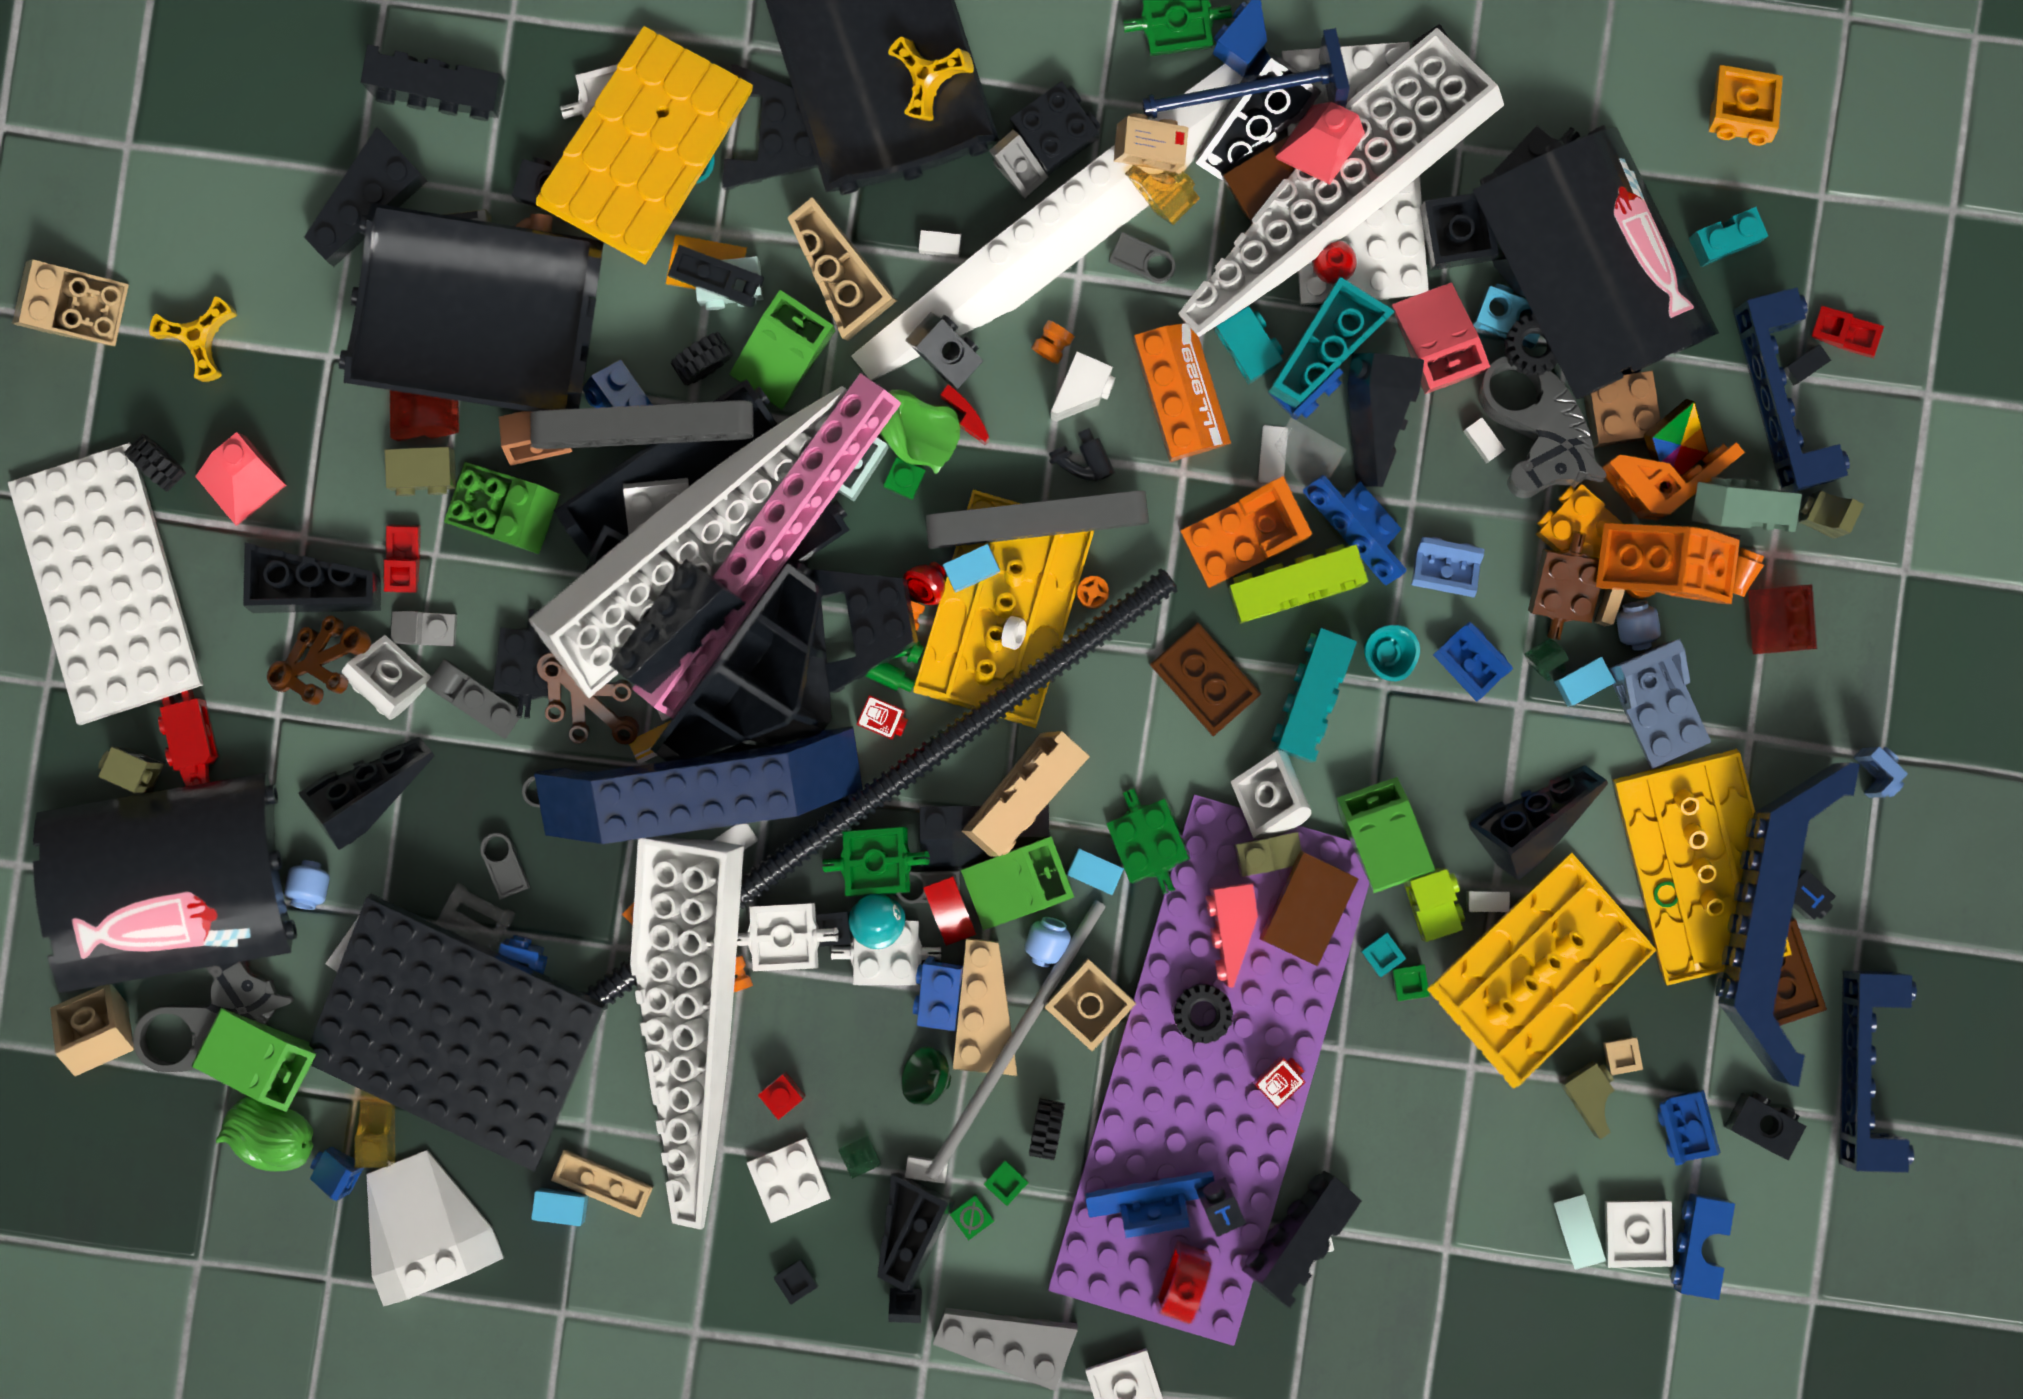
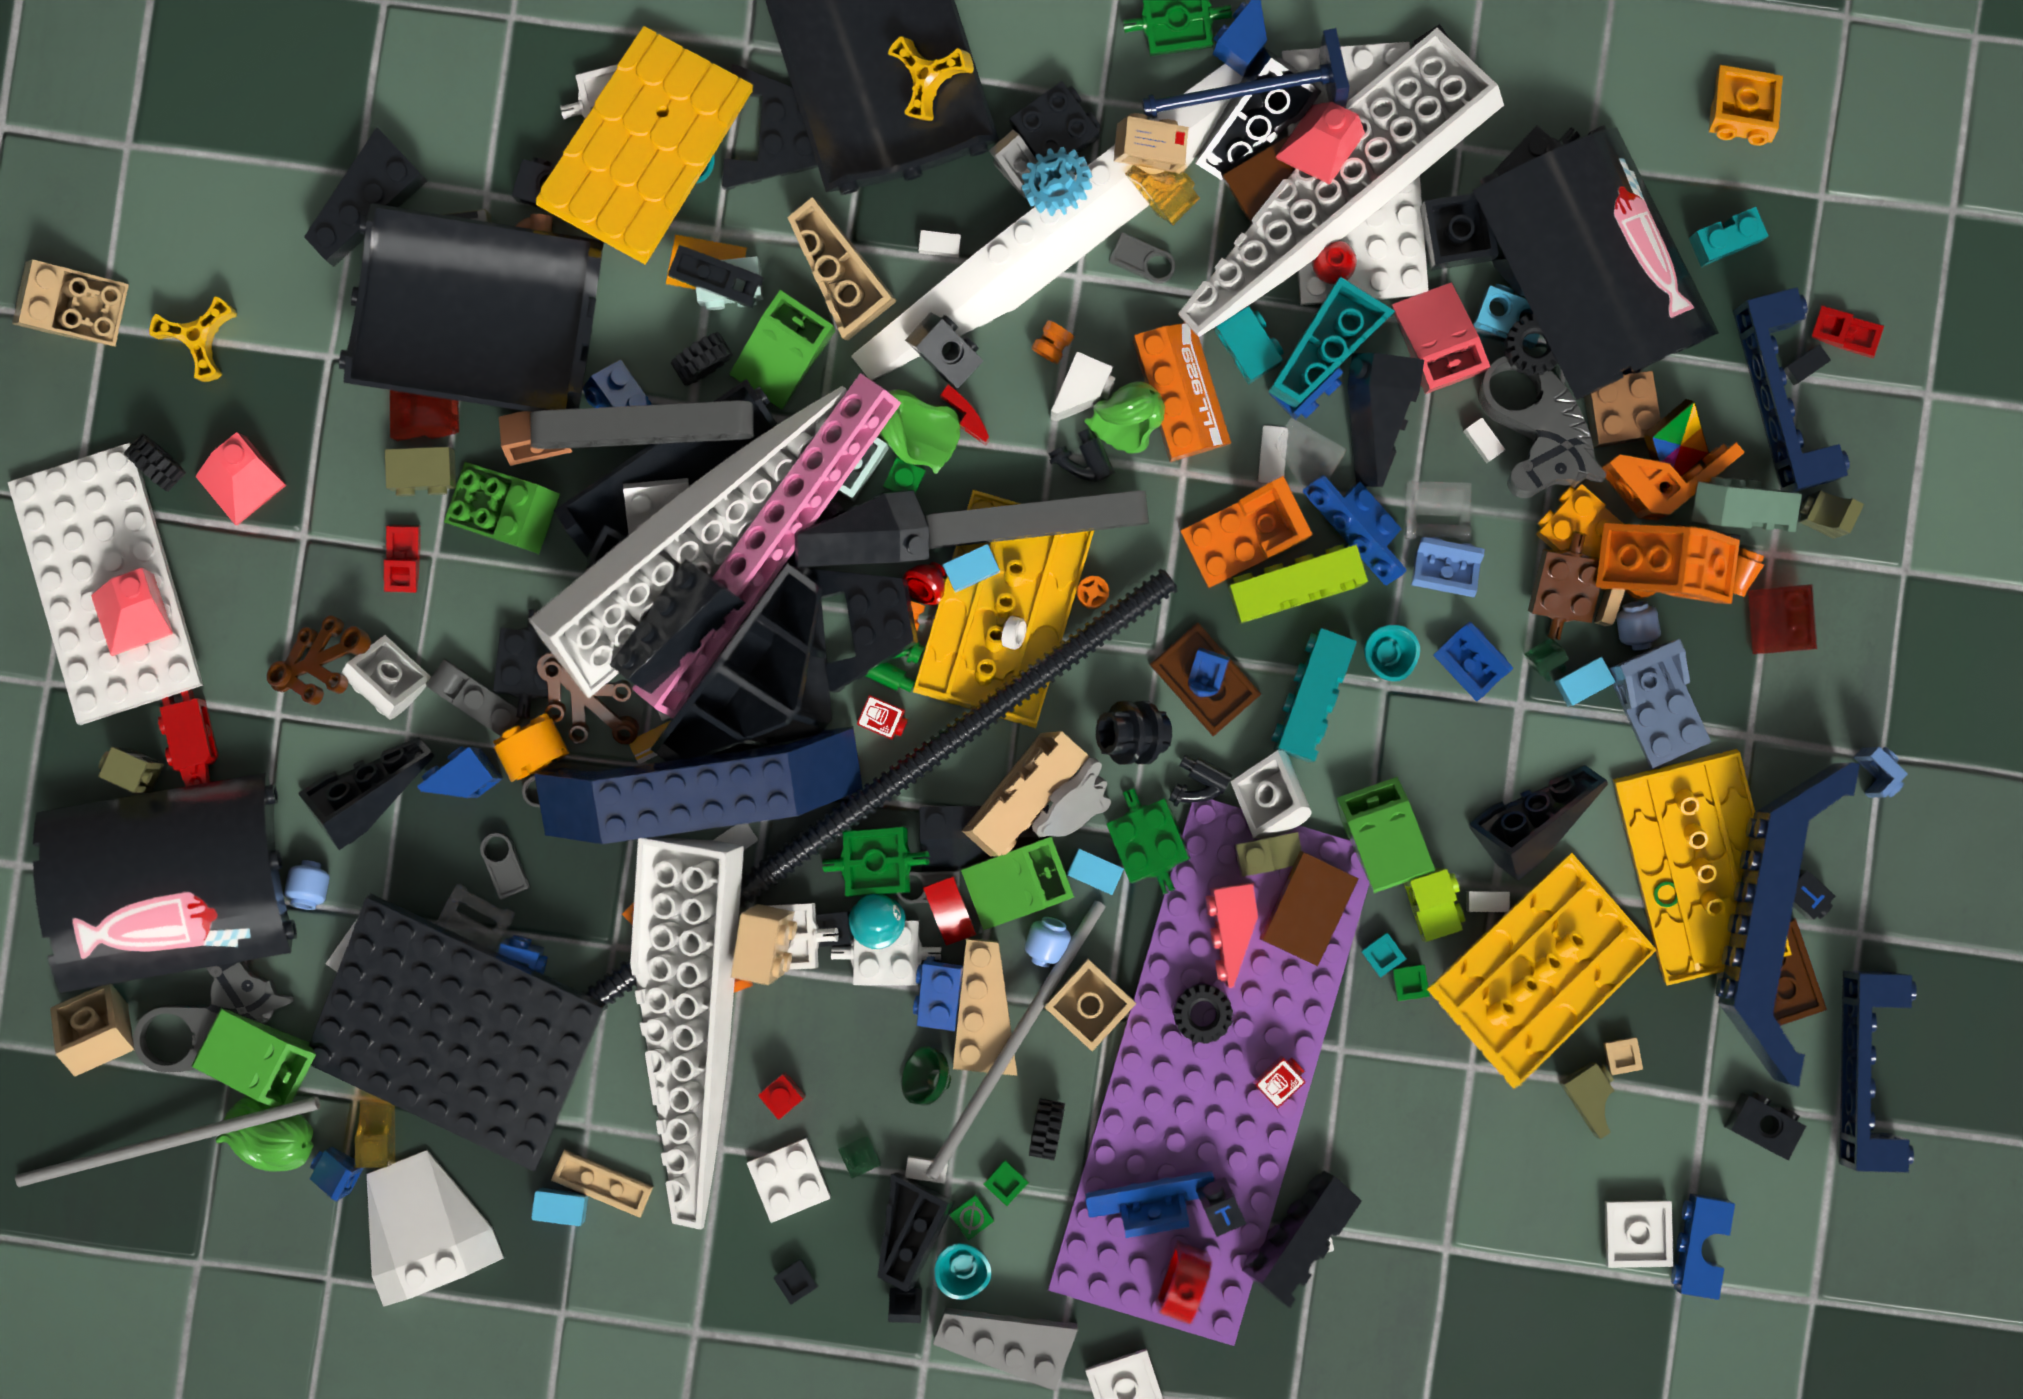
black wedge [243,542,381,613] -> none
black wedge [360,44,505,121] -> none
light grey slope [391,611,457,647] -> none
light aqua slope [1554,1194,1606,1270] -> none
blue bracket [1657,1090,1721,1166] -> none
none -> light grey piece [15,1096,320,1187]
none -> coral slope [91,568,174,656]
none -> blue slope [417,746,503,798]
none -> light orange brick [493,713,569,782]
none -> tan brick [731,904,797,985]
none -> black wedge [795,490,929,567]
none -> teal helmet [935,1243,991,1300]
none -> medium azure gear [1022,147,1093,216]
none -> light grey tile [1032,758,1111,837]
none -> bright green piece [1085,381,1165,453]
none -> black piece [1095,701,1172,765]
none -> black plant [1169,755,1233,807]
none -> blue plate [1188,648,1230,697]
none -> clear plate [1404,481,1472,541]

